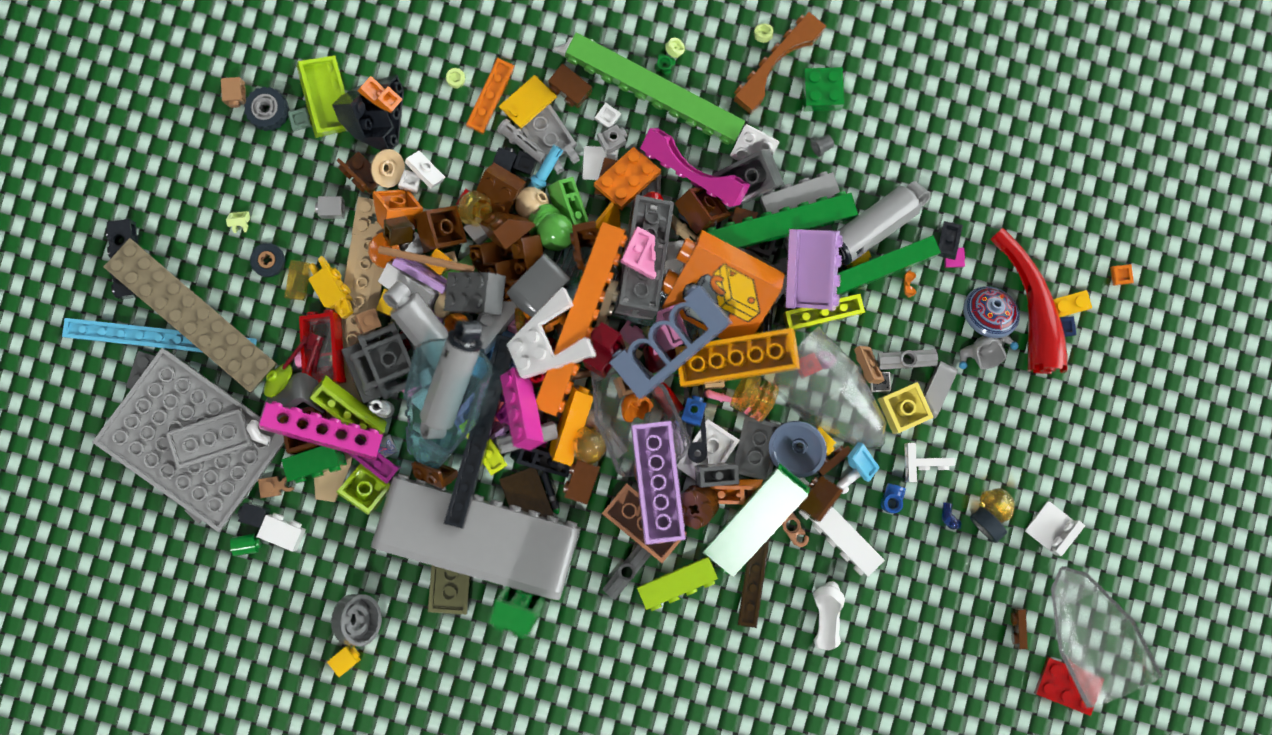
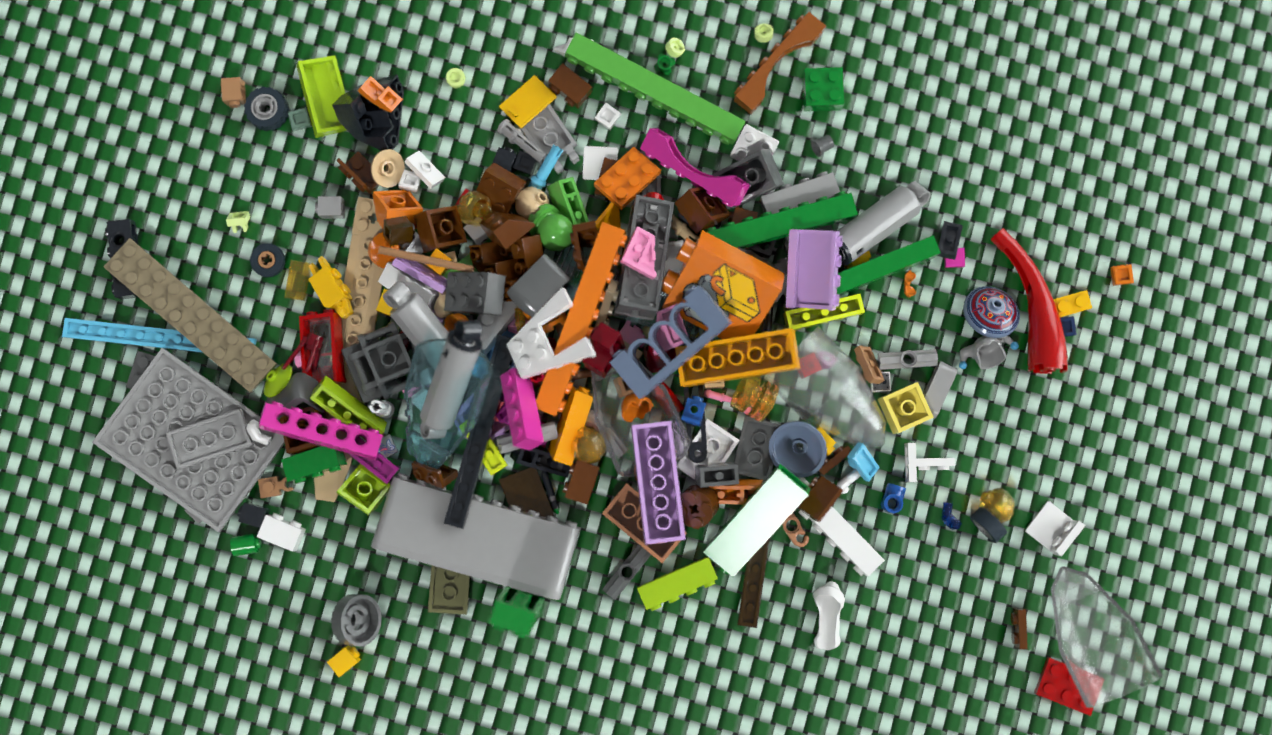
medium nougat brick [353,308,381,334] -> none
orange tile [466,58,515,134] -> none
light grey brick [597,124,628,155] -> none

